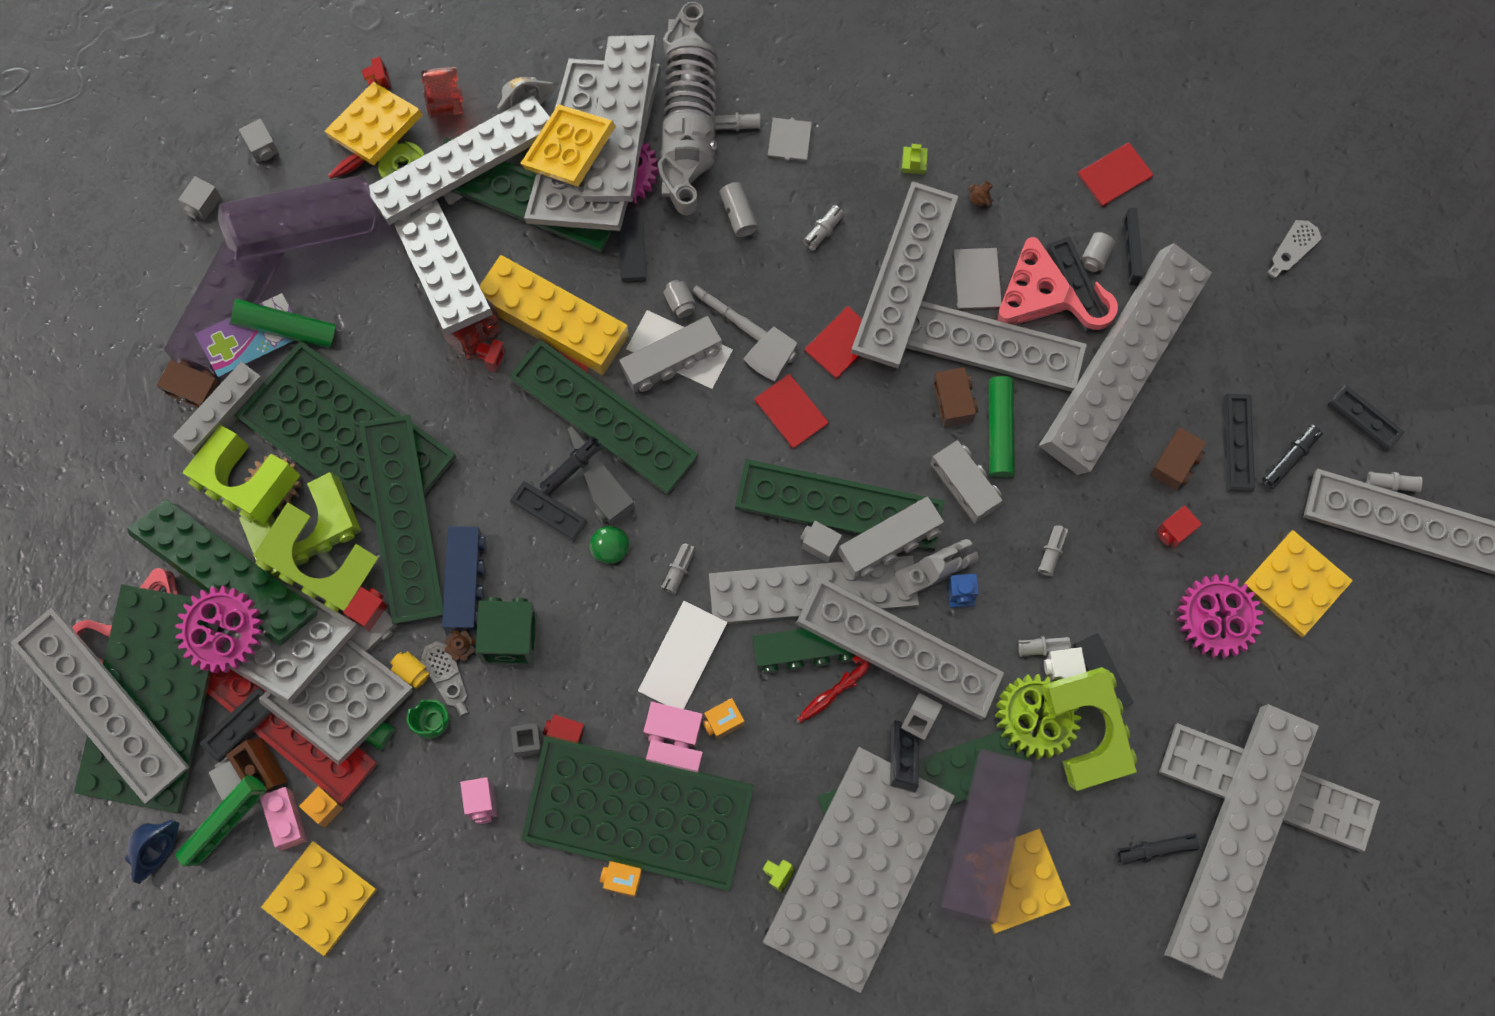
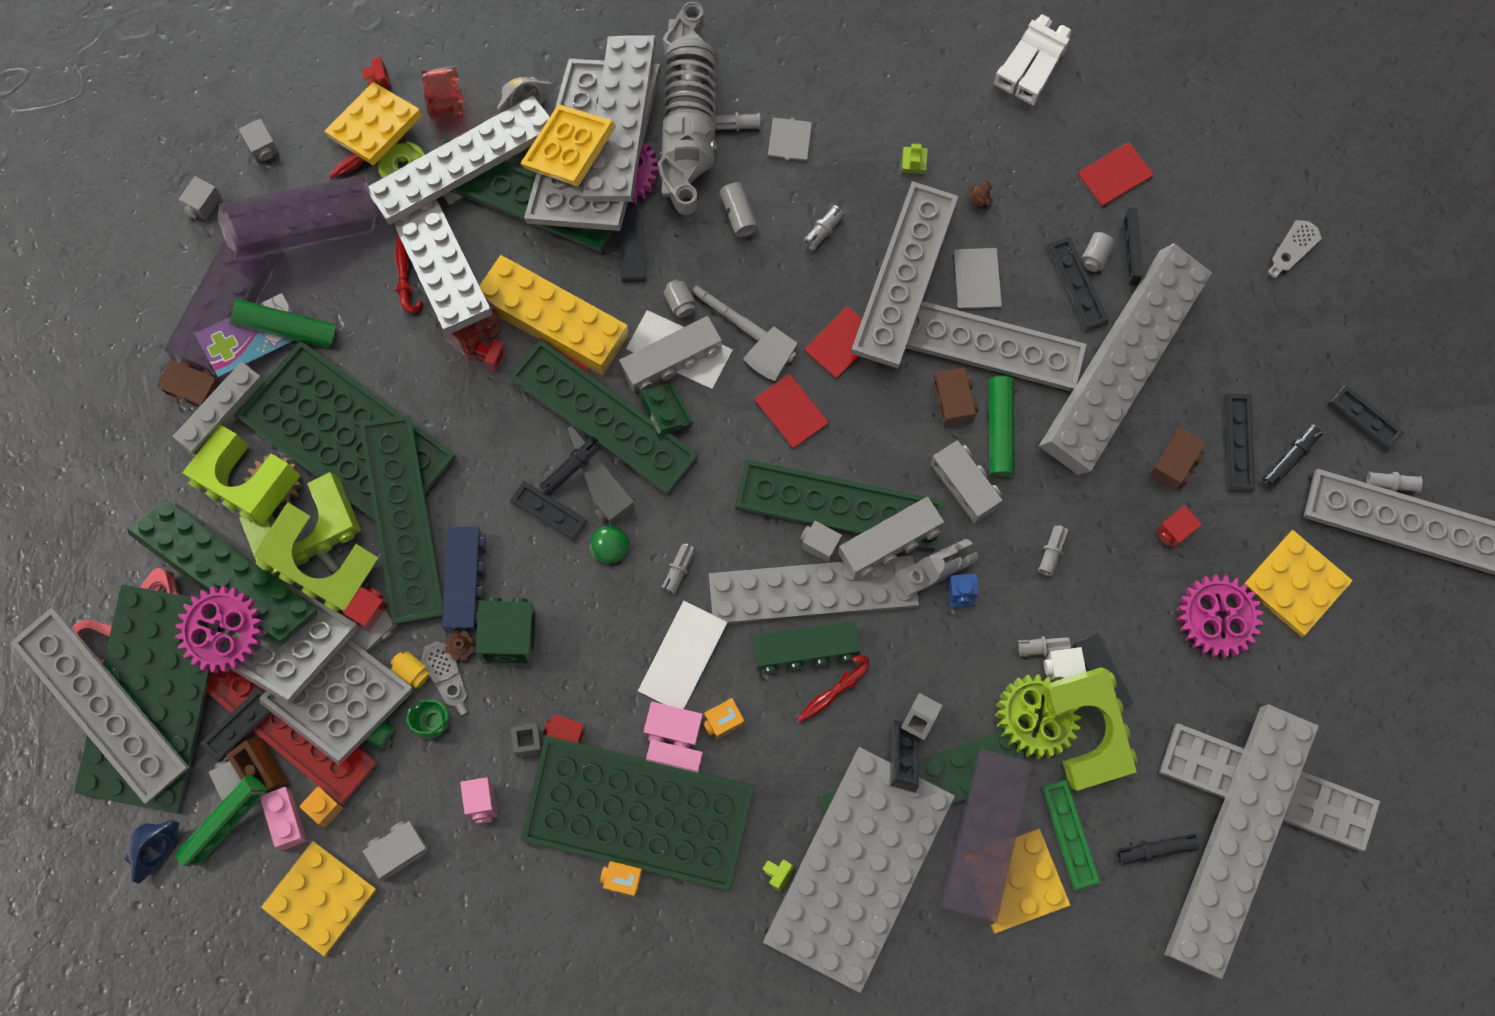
light grey plate [796,577,1004,720] -> none
coral piece [997,237,1118,330] -> none
none -> light grey brick [363,821,429,881]
none -> red piece [395,234,423,314]
none -> dark green plate [639,382,694,436]
none -> white hips [994,14,1071,106]
none -> green tile [1040,780,1101,891]

